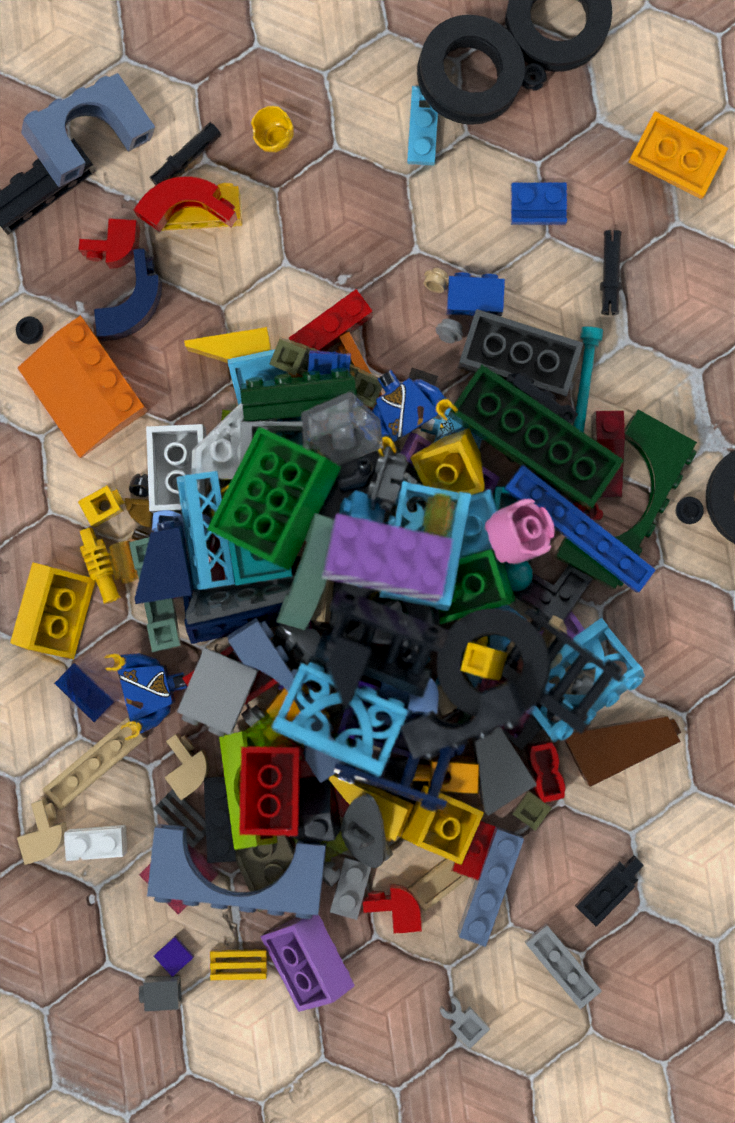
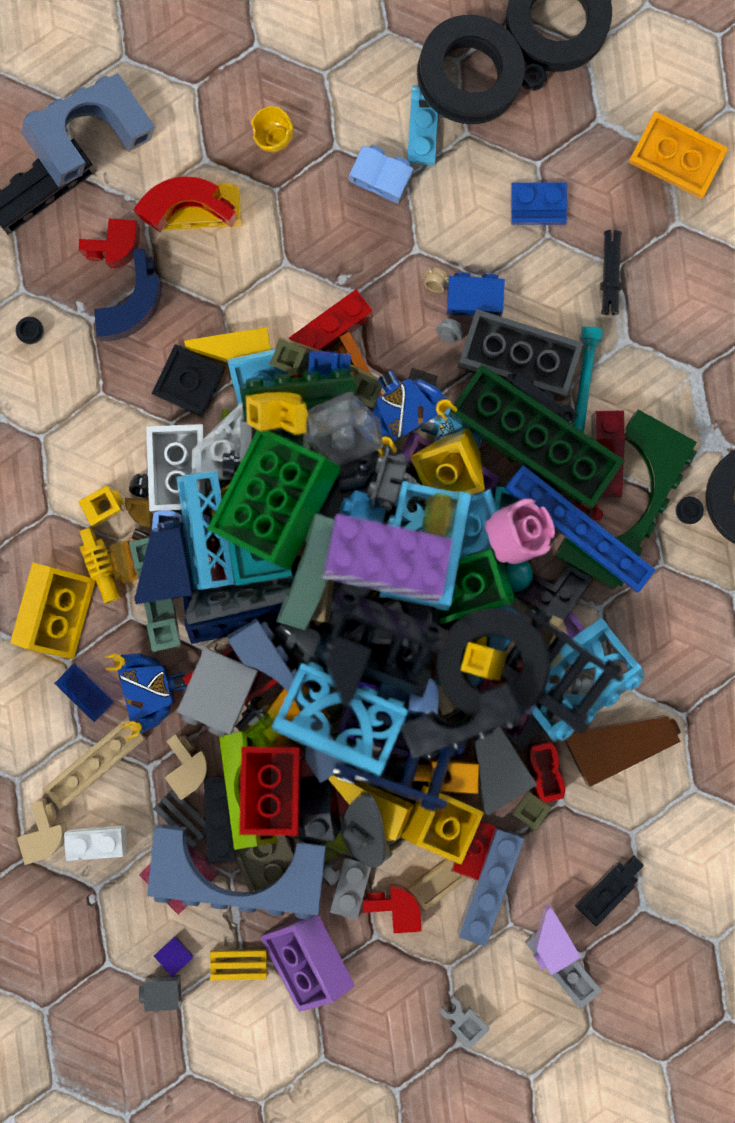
orange slope [17,315,148,458] -> none
black pin [149,122,222,185] -> none
none -> black tile [151,344,226,418]
none -> black plate [223,450,240,479]
none -> black hand [235,696,270,731]
none -> yellow brick [246,392,308,434]
none -> light blue brick [349,145,413,204]
none -> lavender slope [533,903,581,975]

